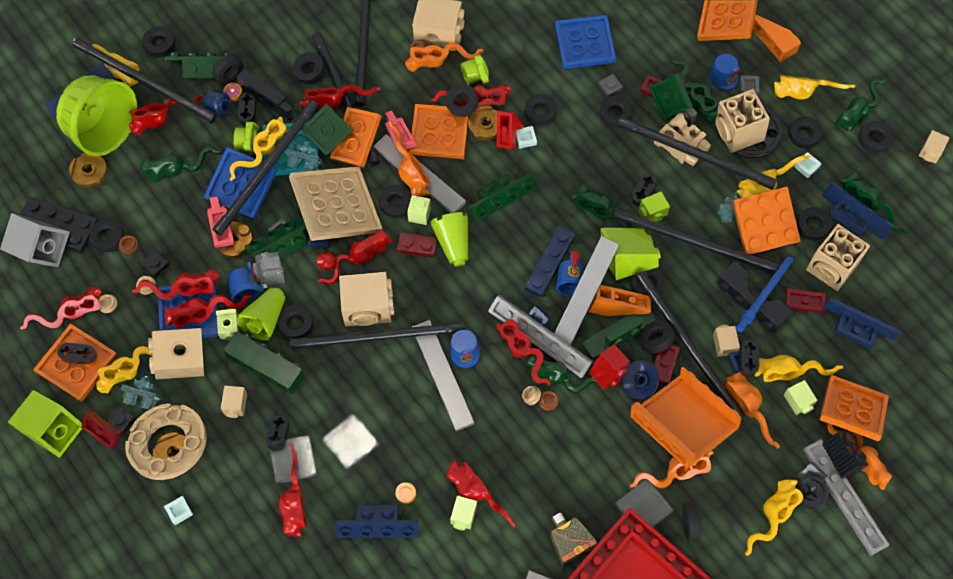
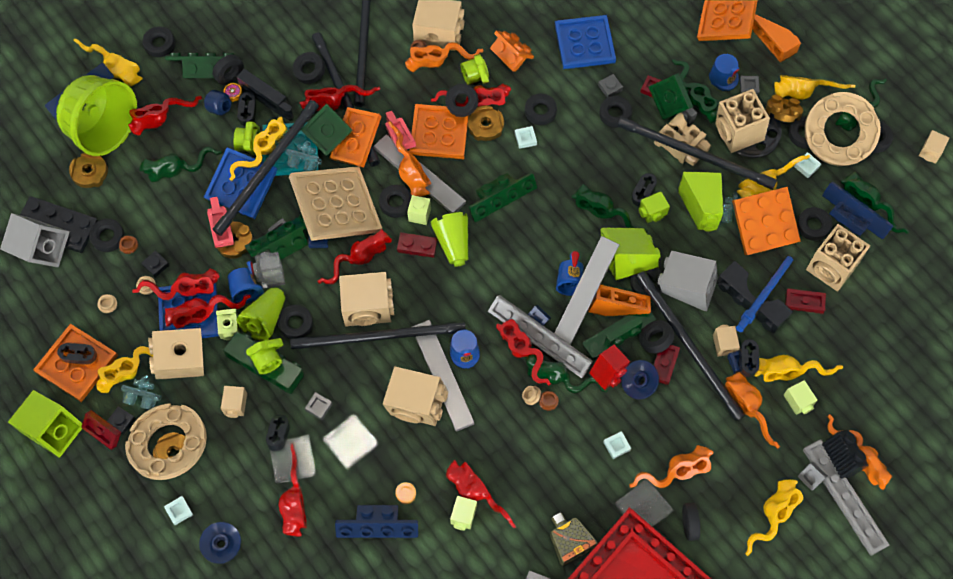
animal [20,286,102,330] -> none
black piece [73,38,217,123] -> none
red plate [317,251,336,270] -> none
red slope [496,110,524,150] -> none
dark blue plate [525,226,575,298] -> none
black piece [613,207,778,274] -> none
orange panel [630,367,742,469] -> none
black gear [796,474,829,507] -> none
orange plate [820,375,889,441] -> none
dark blue bracket [823,298,901,348] -> none
none -> dark blue dish [199,522,241,564]
none -> lime piece [246,338,283,374]
none -> plate [304,392,333,420]
none -> tan brick [383,366,448,426]
none -> orange bracket [490,30,534,72]
none -> light aqua plate [603,431,631,459]
none -> light grey slope [658,251,718,312]
none -> lime slope [678,172,723,232]
none -> pearl gold plate [765,95,803,122]
none -> tan plate [805,92,881,166]

